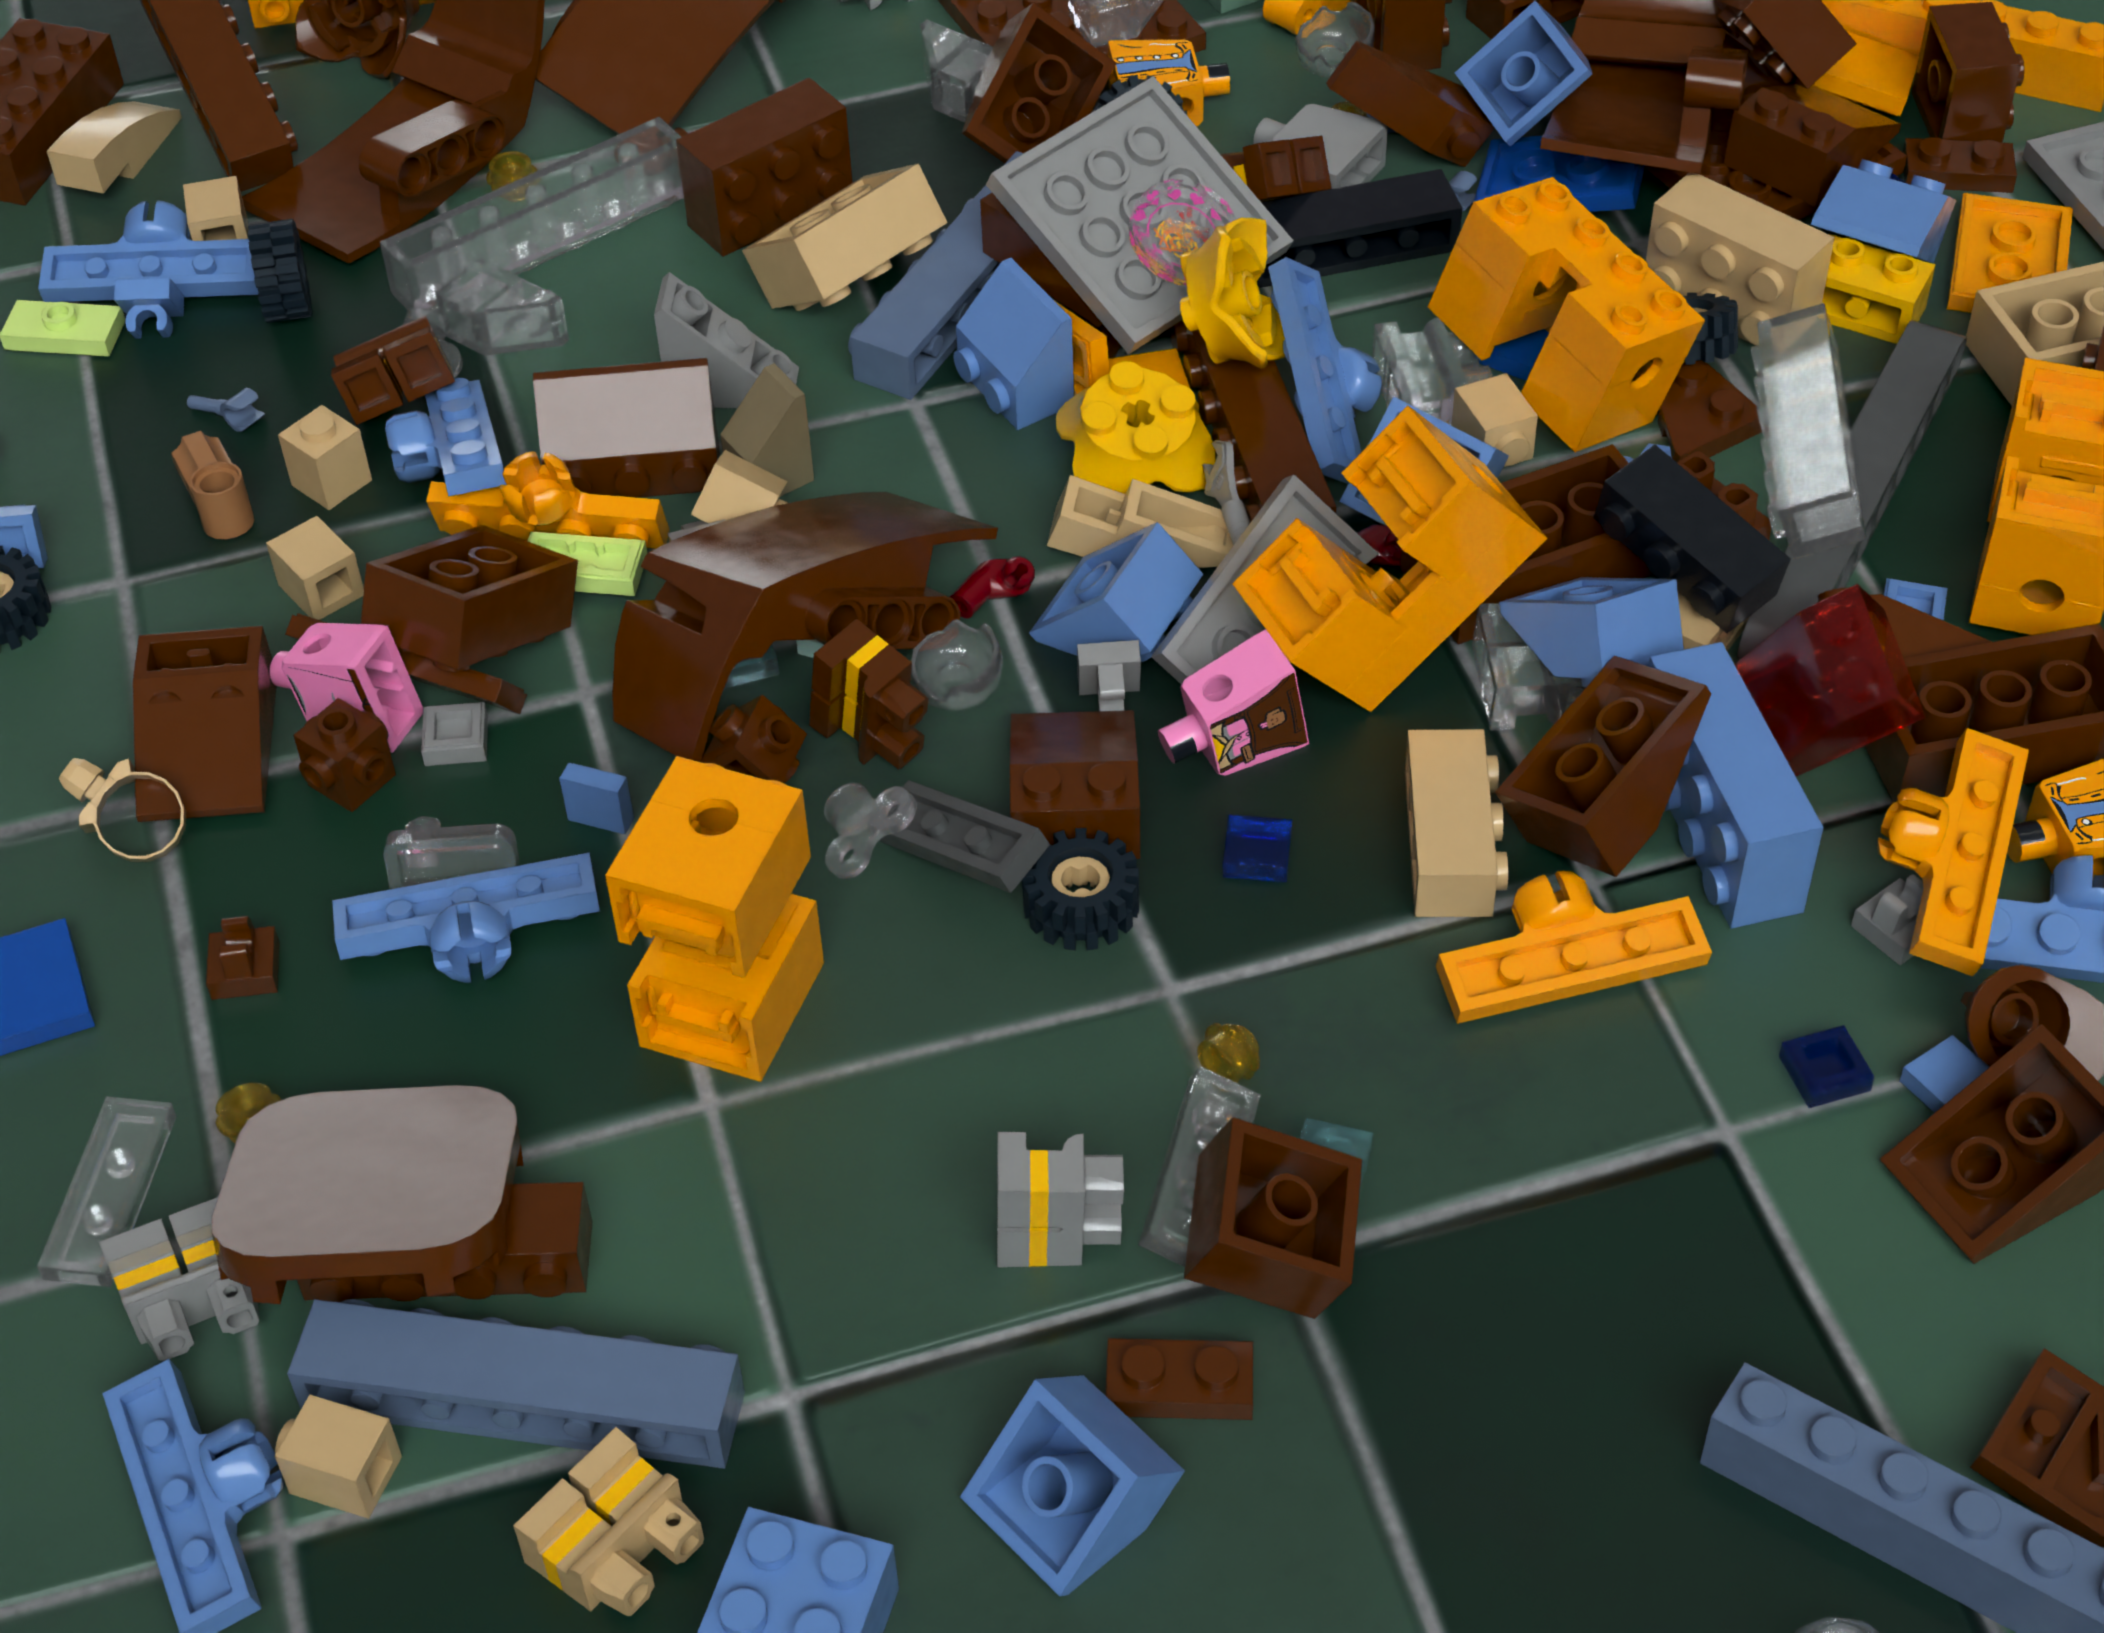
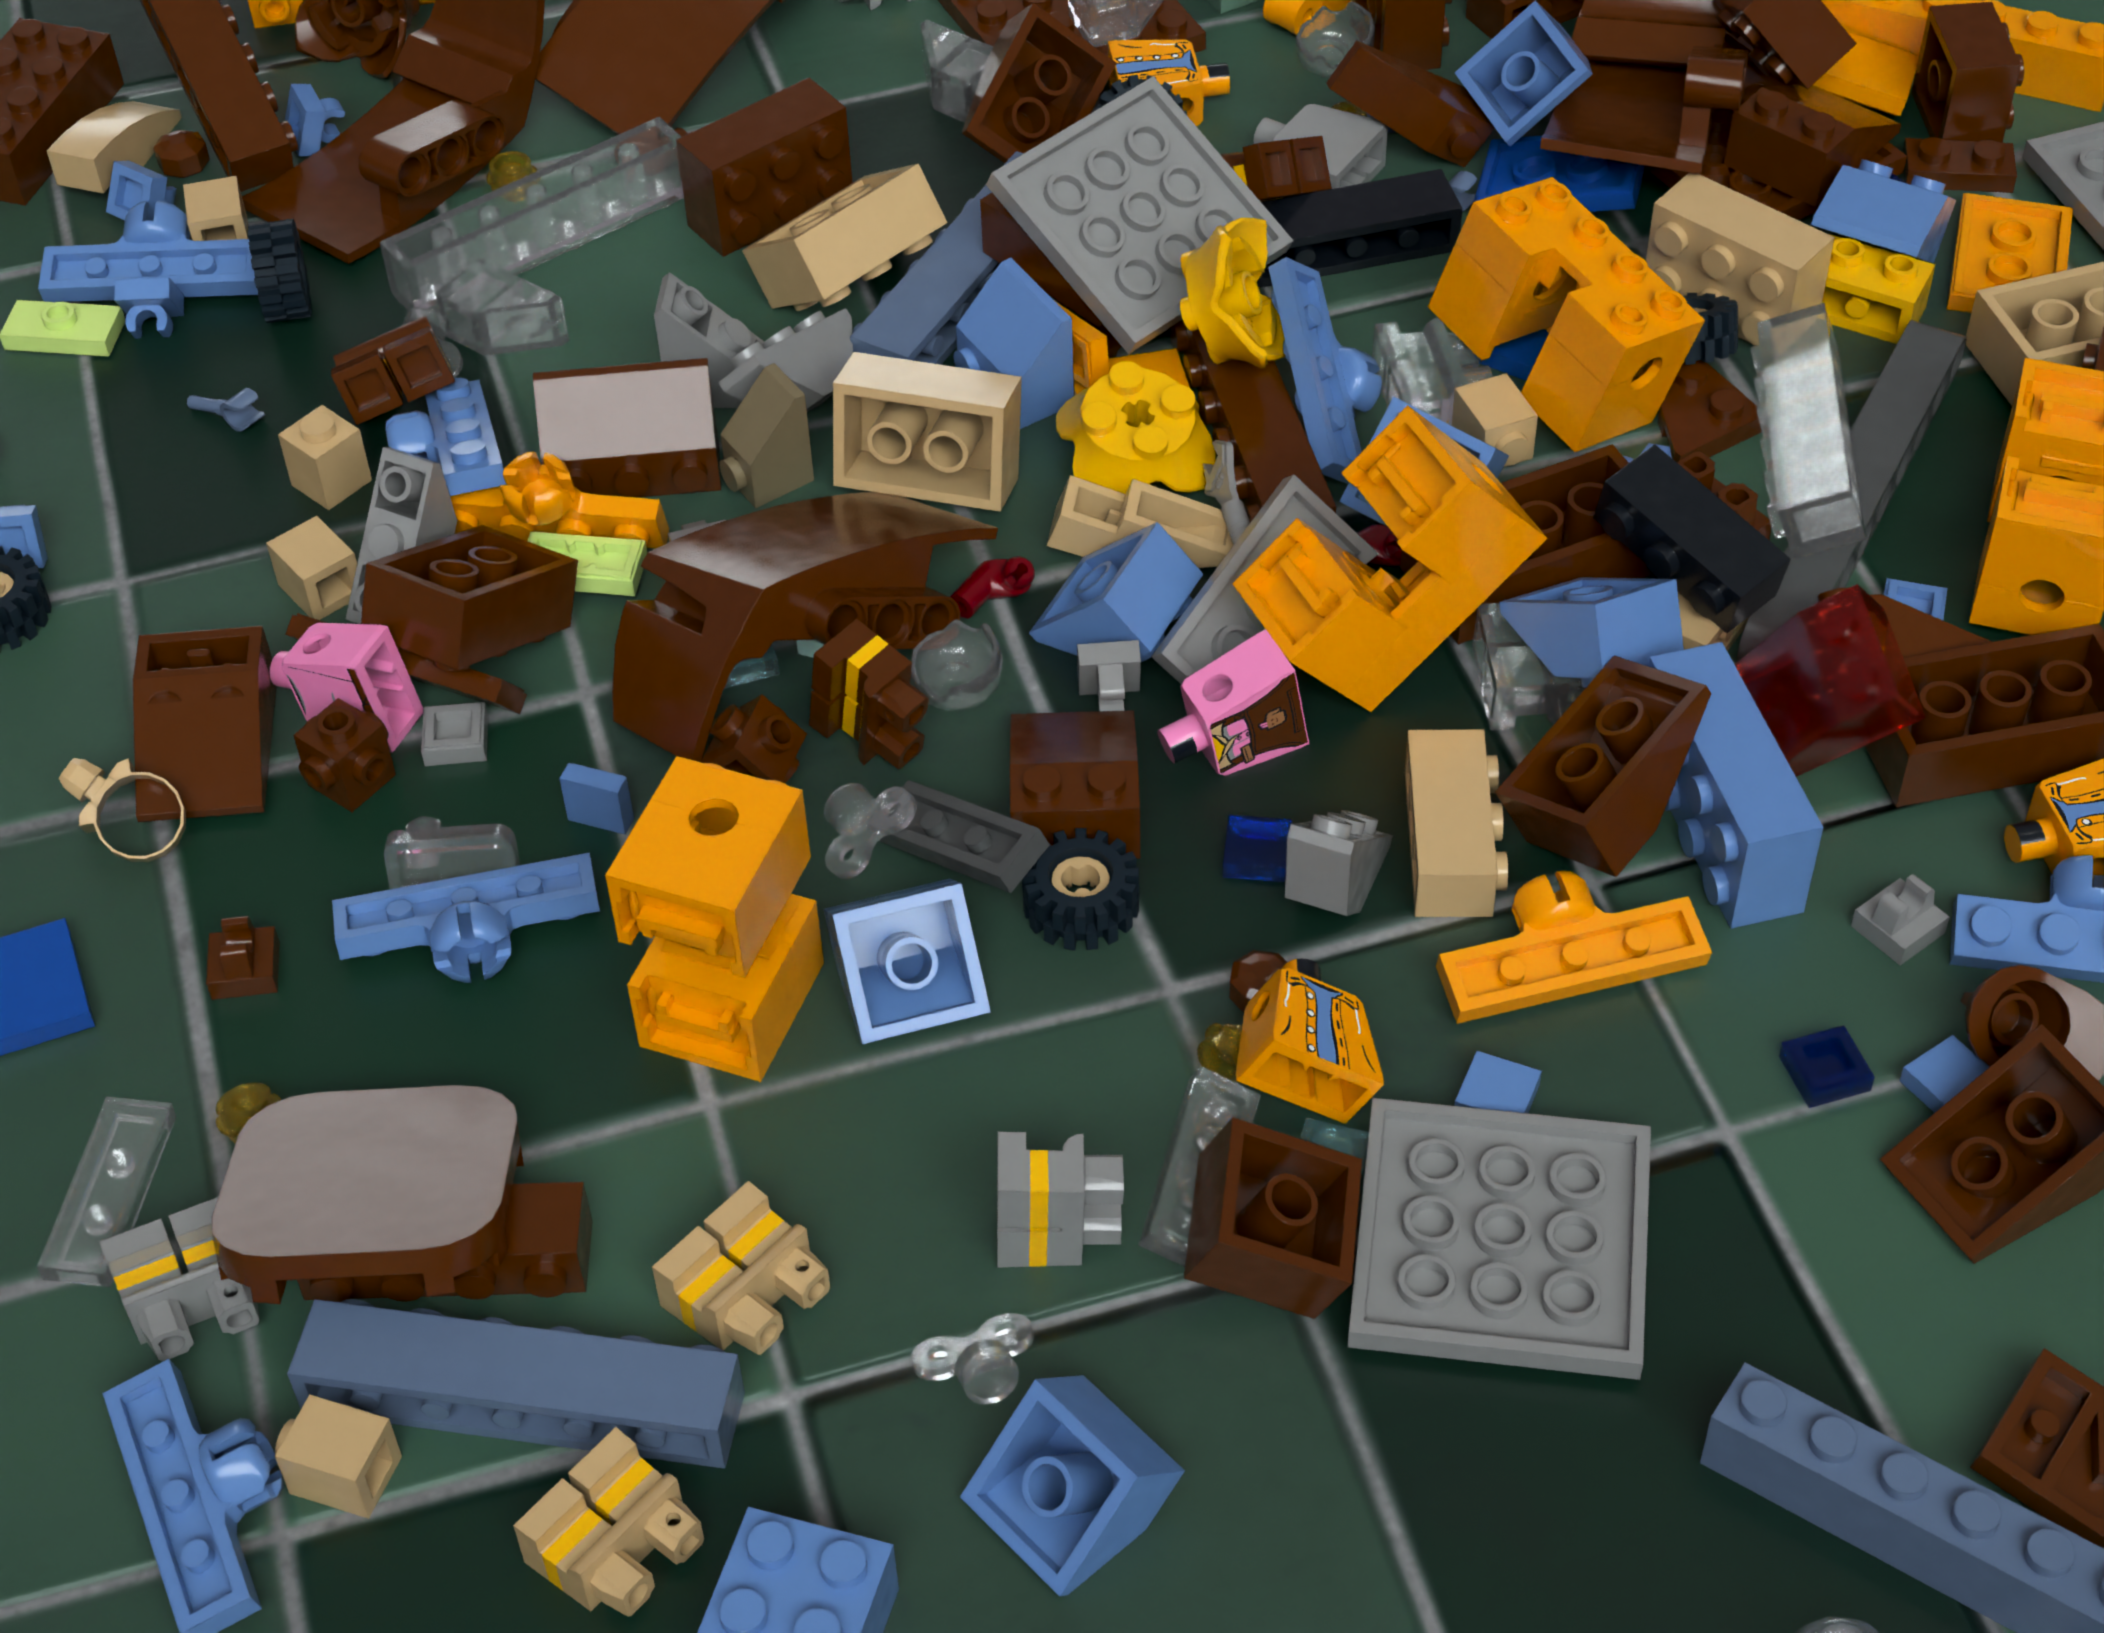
medium nougat piece [171,431,255,539] -> none
tan brick [691,450,788,523] -> none
reddish brown plate [1106,1338,1253,1420] -> none
clear tile [1128,179,1237,286] -> none
light orange plate [1877,728,2029,977] -> none
none -> medium blue tile [106,160,177,221]
none -> reddish brown tile [153,129,210,178]
none -> medium blue tile [285,84,345,156]
none -> light grey slope [345,447,457,624]
none -> tan hips [652,1181,830,1355]
none -> light grey slope [718,308,853,413]
none -> medium blue slope [823,878,991,1044]
none -> tan brick [833,352,1022,512]
none -> clear piece [911,1313,1034,1405]
none -> reddish brown tile [1229,950,1287,1013]
none -> light orange torso [1235,958,1384,1124]
none -> light grey slope [1285,810,1393,916]
none -> light grey plate [1347,1098,1651,1380]
none -> medium blue tile [1454,1051,1542,1113]

